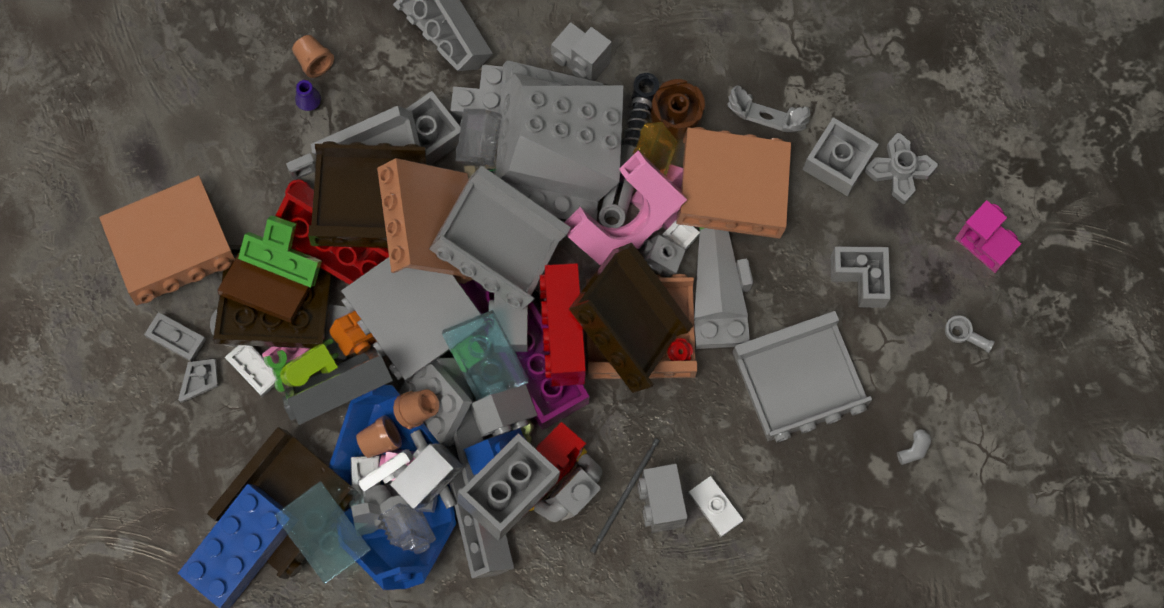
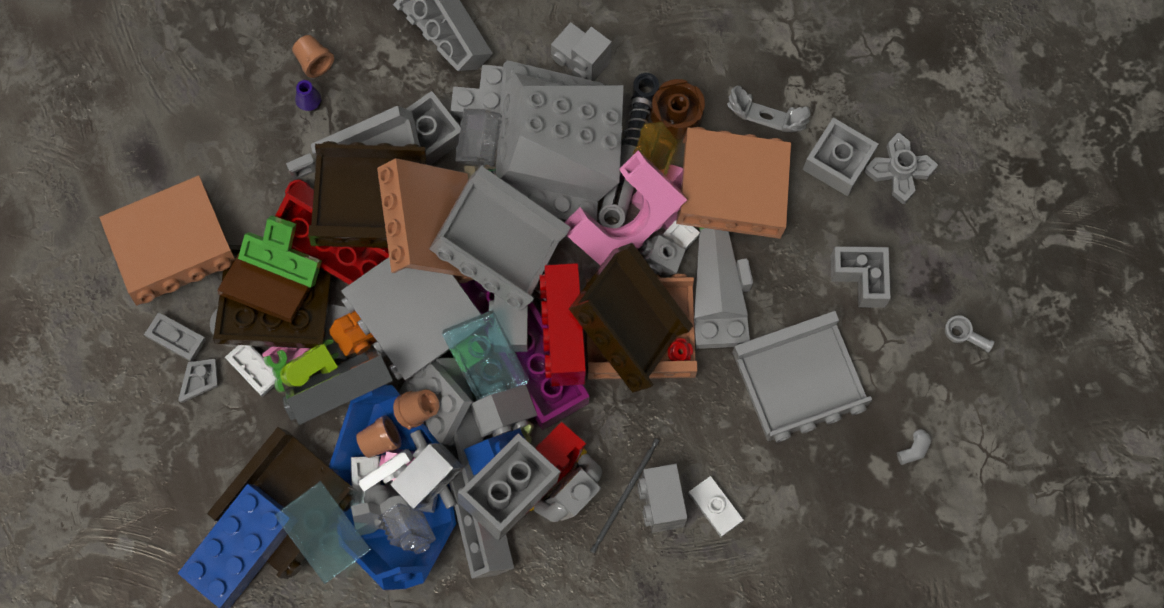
dark pink brick [955,200,1022,273] -> none

